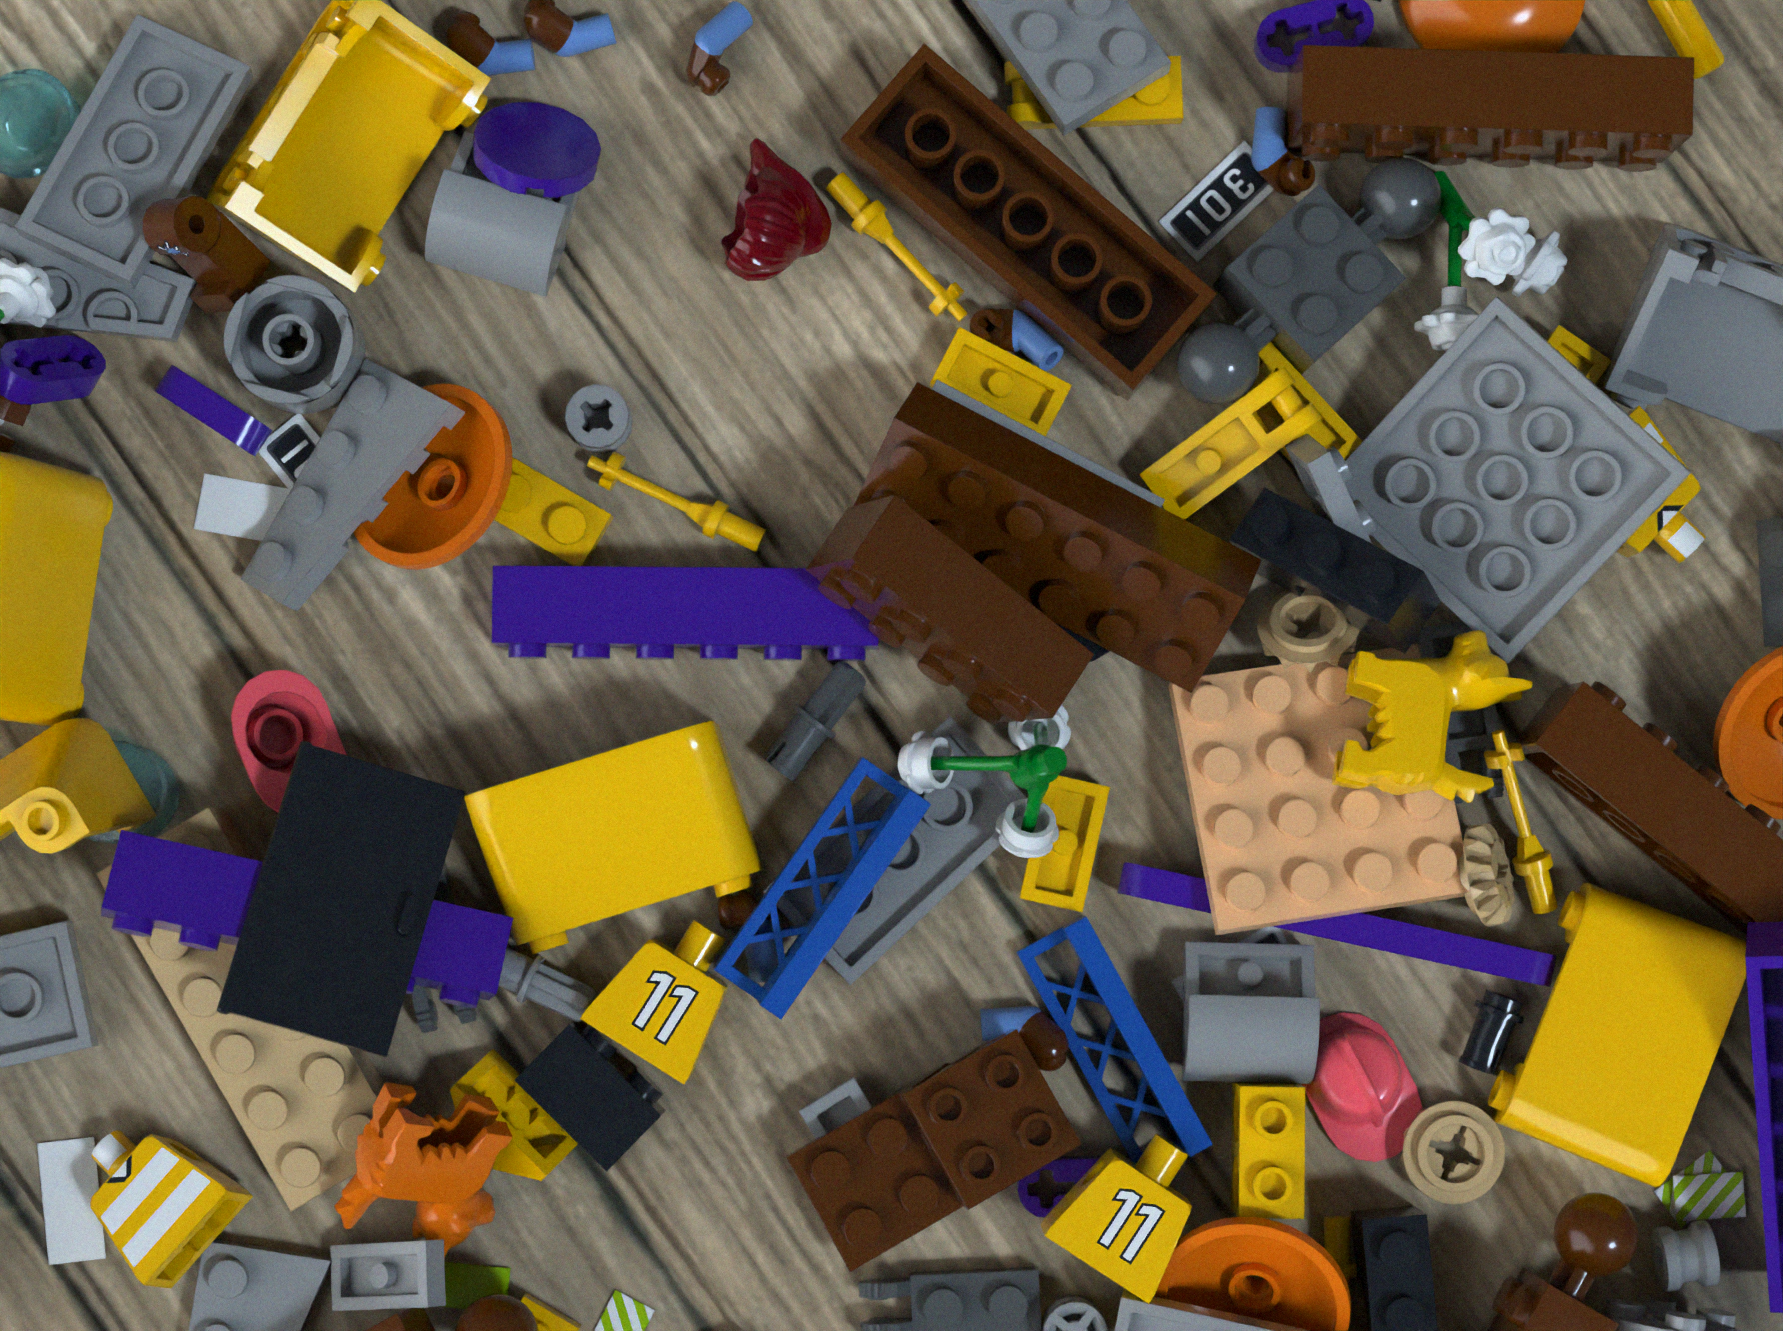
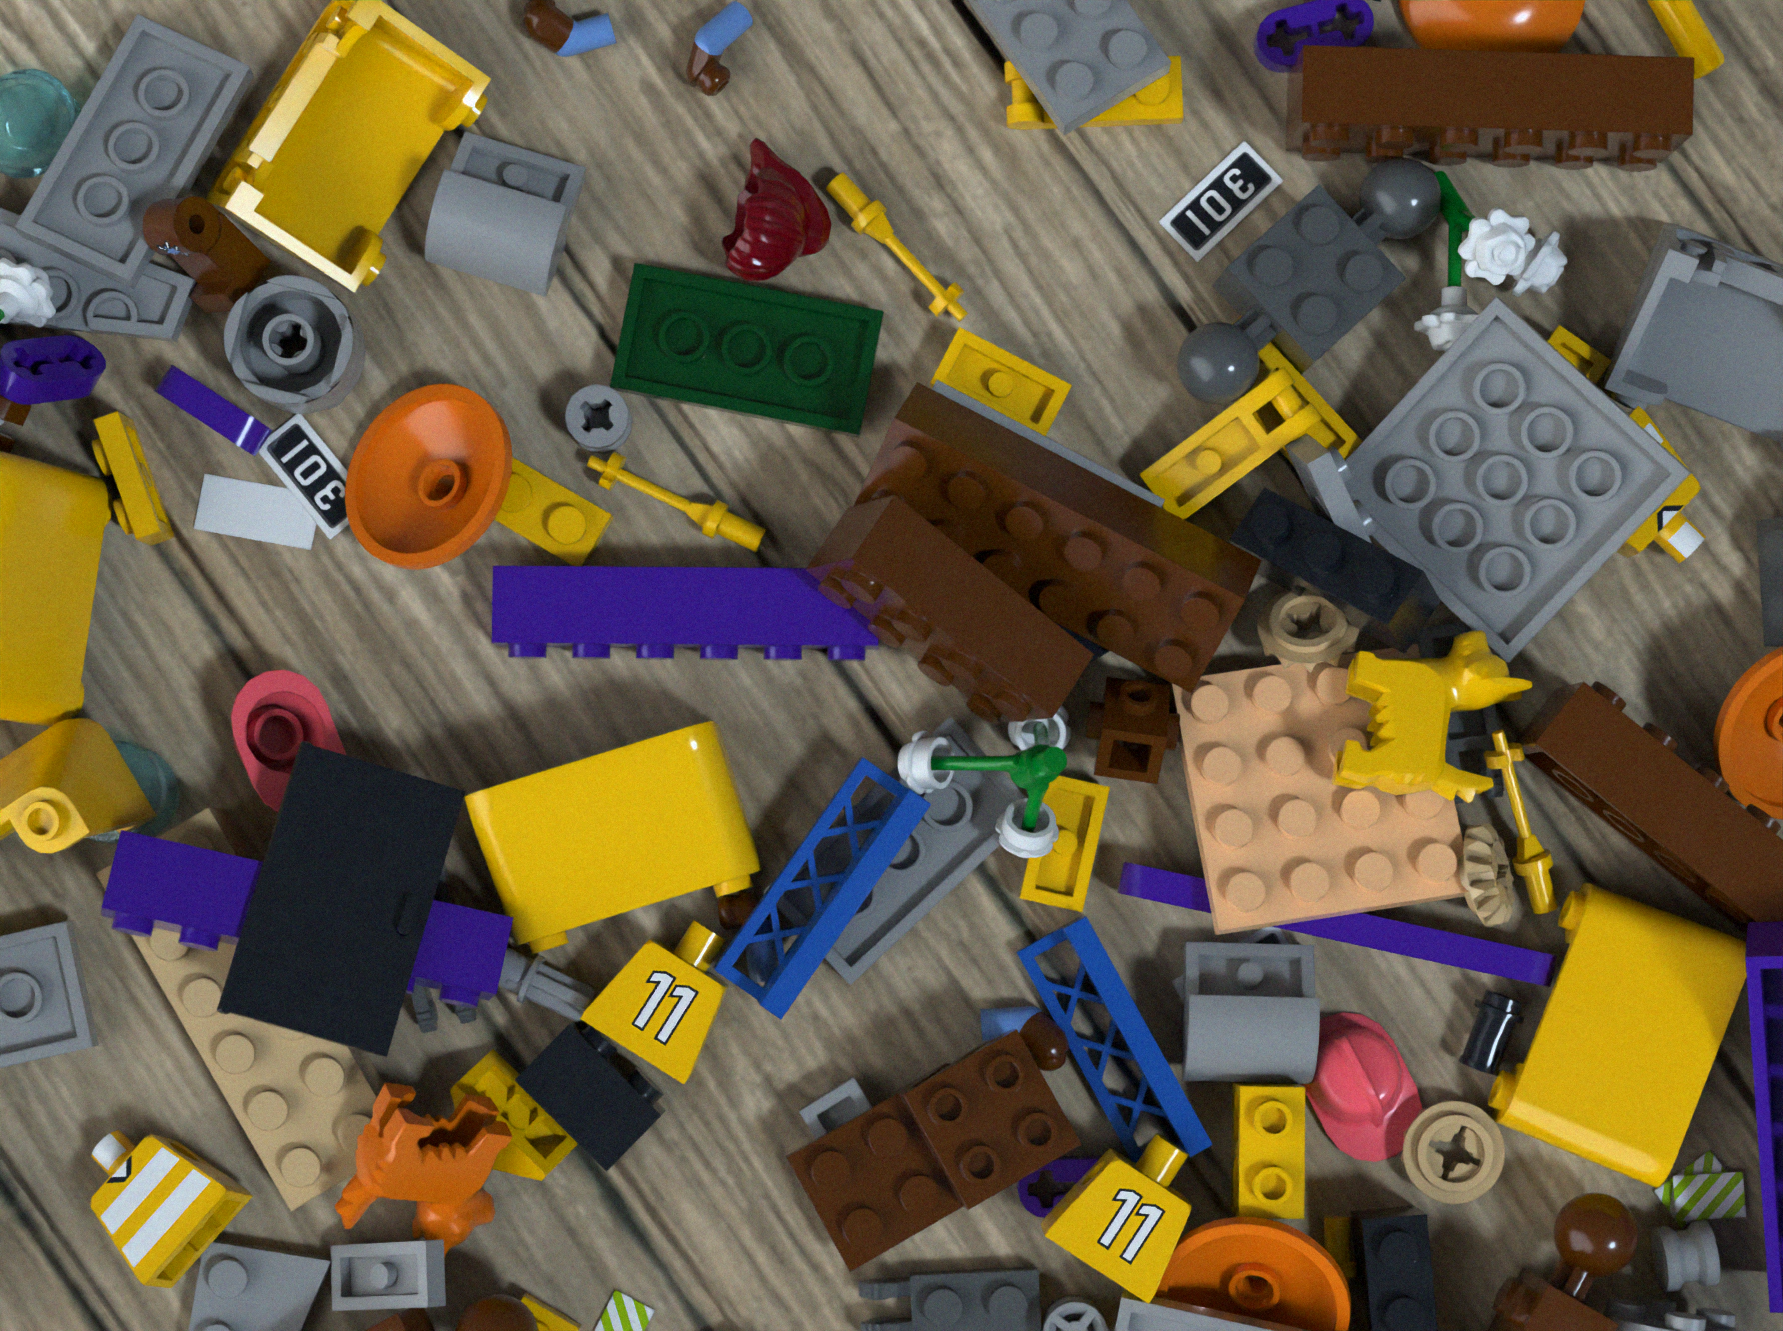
white sticker [37,1137,106,1265] -> none
light grey wing [241,358,466,611] -> none
lime sticker [439,1262,511,1309] -> none
arm [445,12,535,76] -> none
dark purple tile [472,102,601,198] -> none
dark grey axle [762,661,866,781] -> none
reddish brown brick [840,43,1217,401] -> none
arm [970,307,1064,371] -> none
arm [1251,107,1315,196] -> none
none -> yellow plate [92,411,175,546]
none -> dark green plate [610,263,884,438]
none -> reddish brown brick [1085,677,1180,784]

